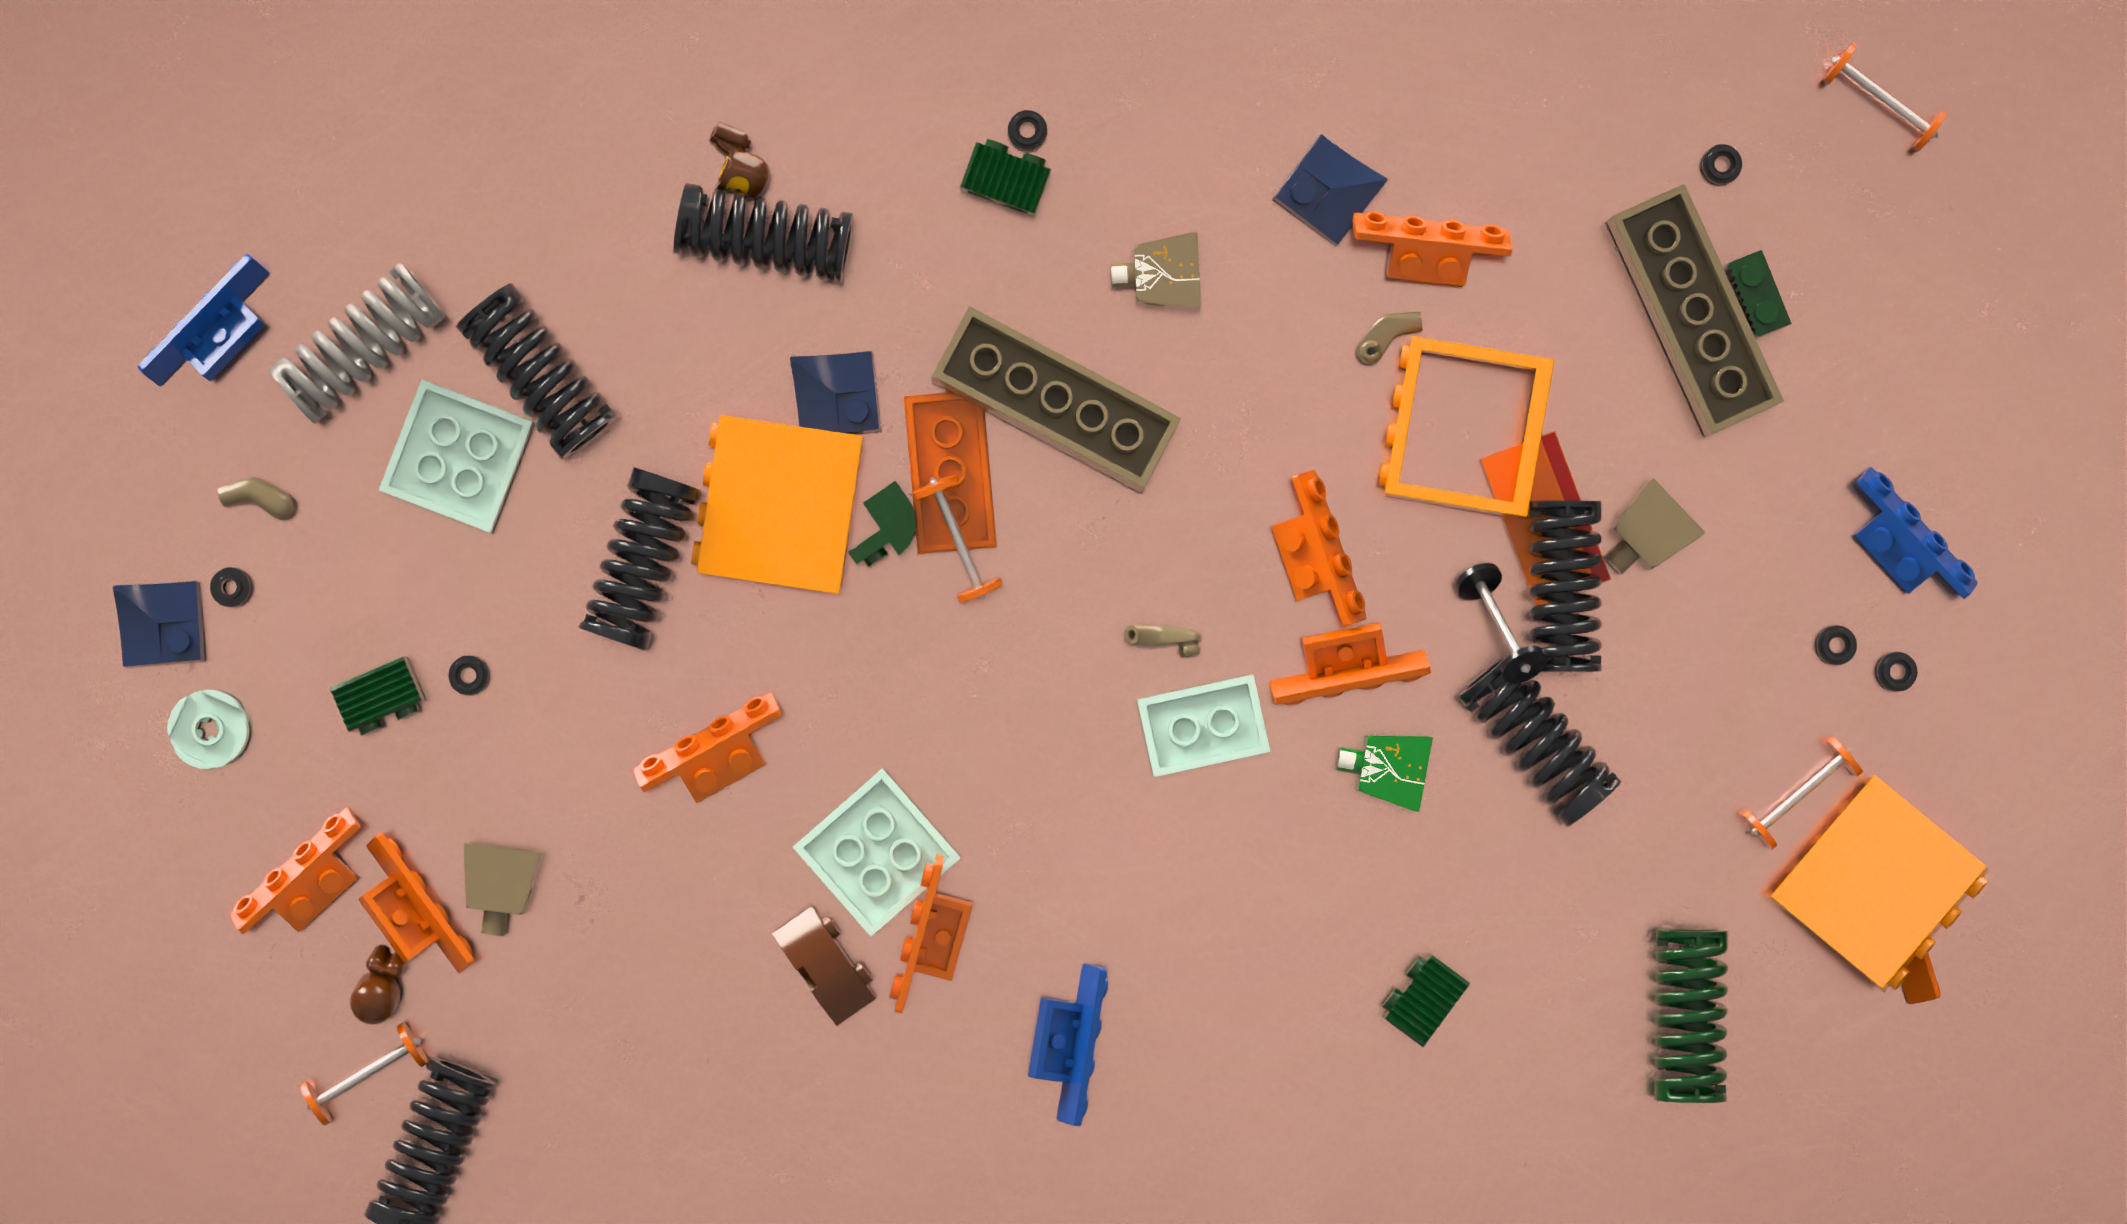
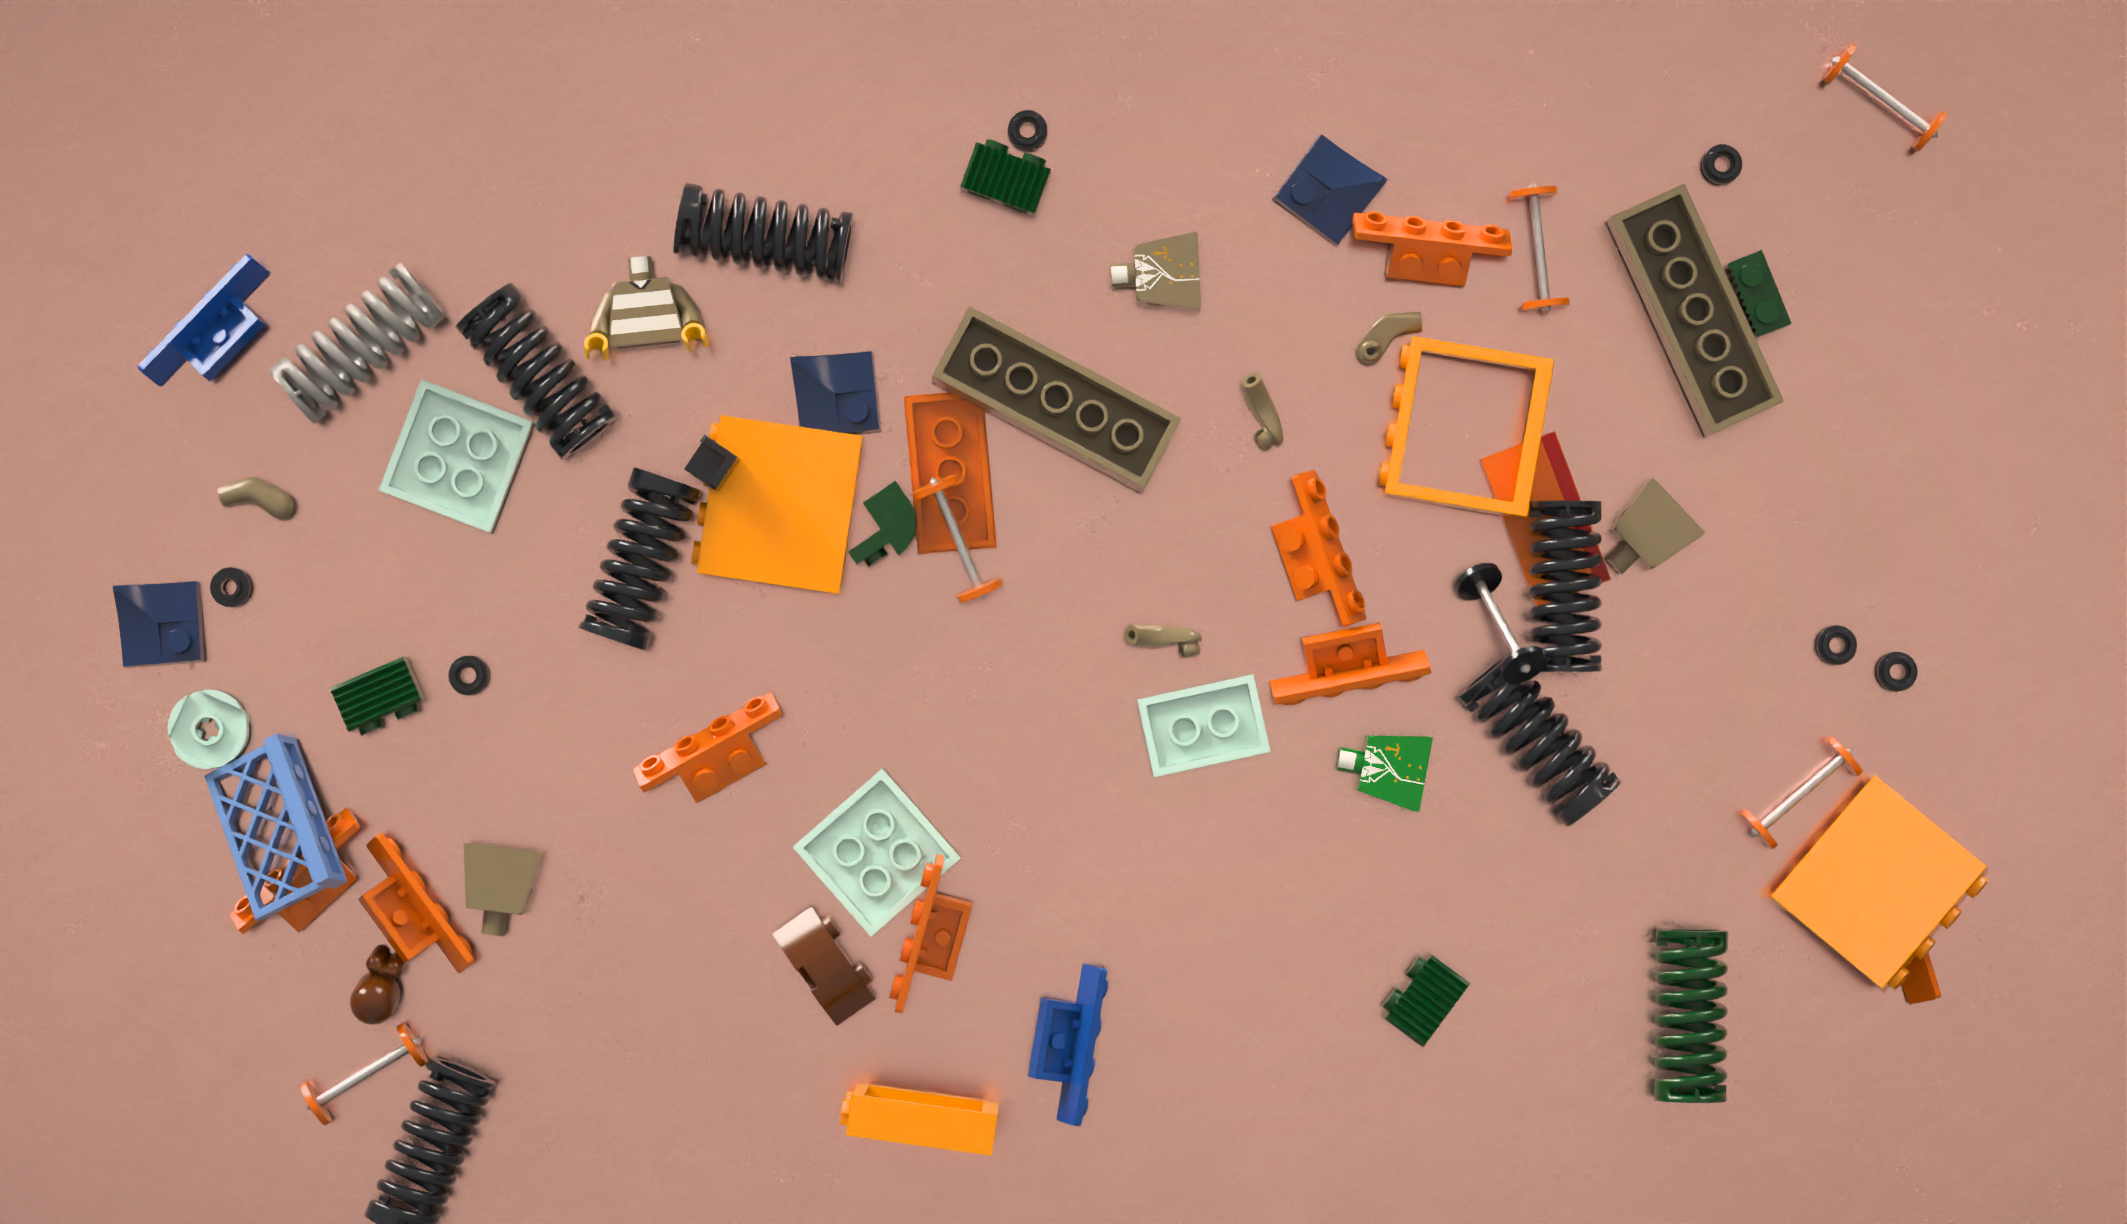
reddish brown piece [709,122,770,199] -> none
blue bracket [1855,467,1978,599] -> none
none -> medium blue fence [204,733,348,921]
none -> torso [584,256,709,360]
none -> black panel [684,434,740,492]
none -> light orange window [840,1083,999,1156]
none -> dark tan arm [1242,373,1284,450]
none -> axle [1509,182,1570,315]

